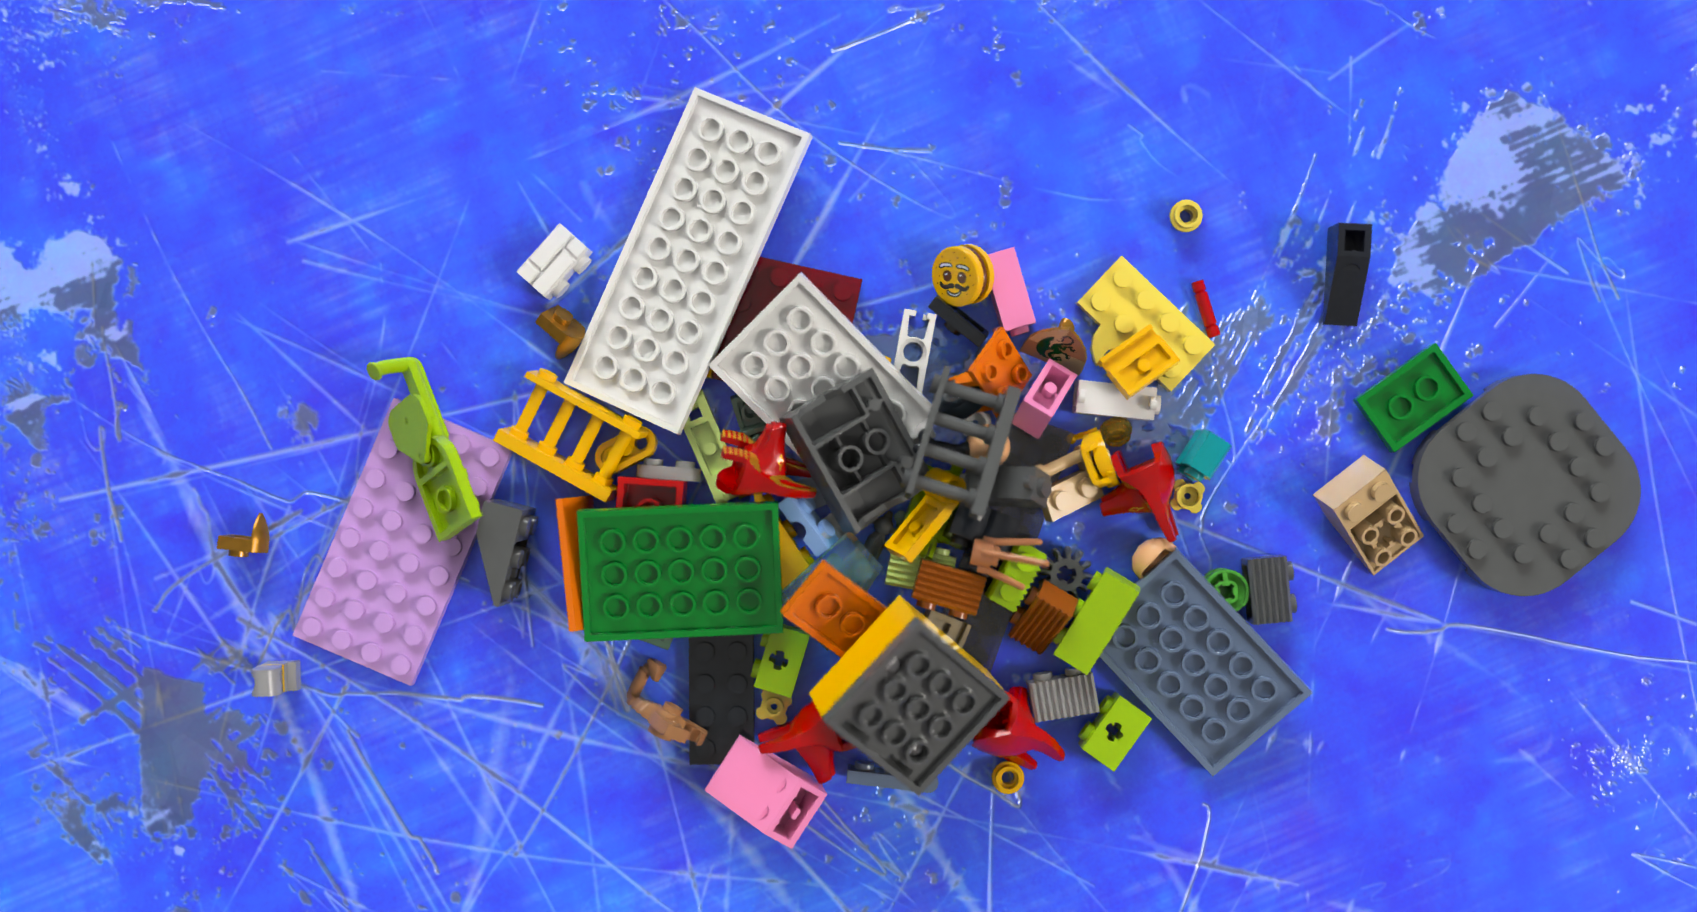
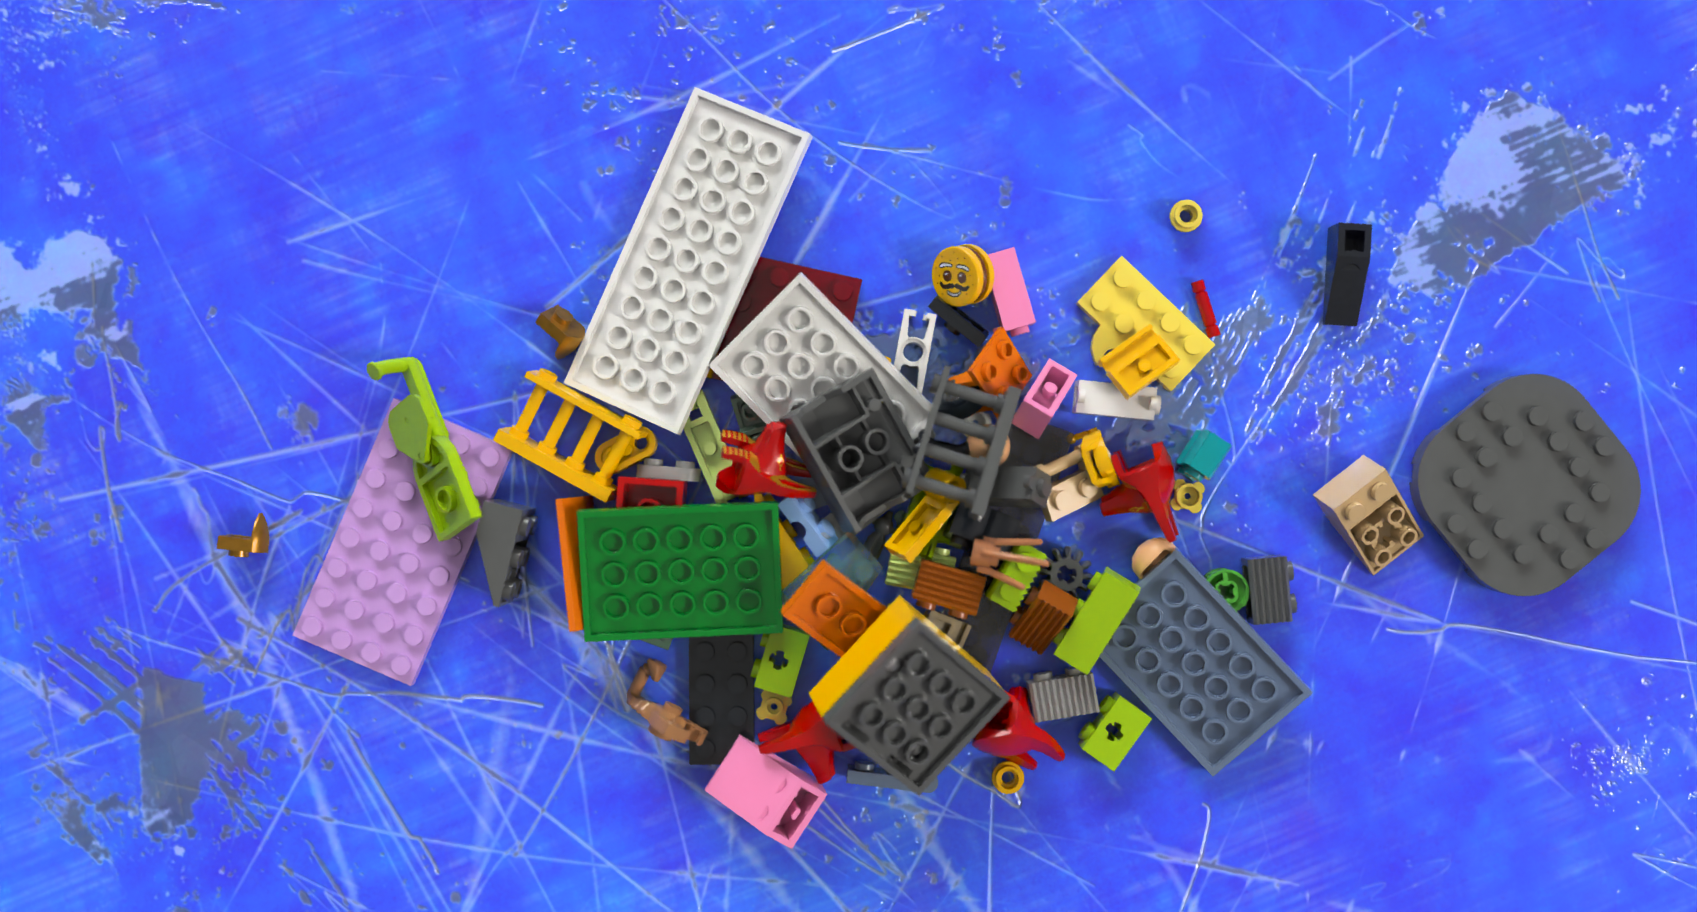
light grey leg [251,660,301,697] -> none
white brick [516,223,593,300] -> none
shield [1020,318,1087,376] -> none
clear yellow plate [1100,417,1132,447] -> none
green plate [1353,343,1474,452] -> none

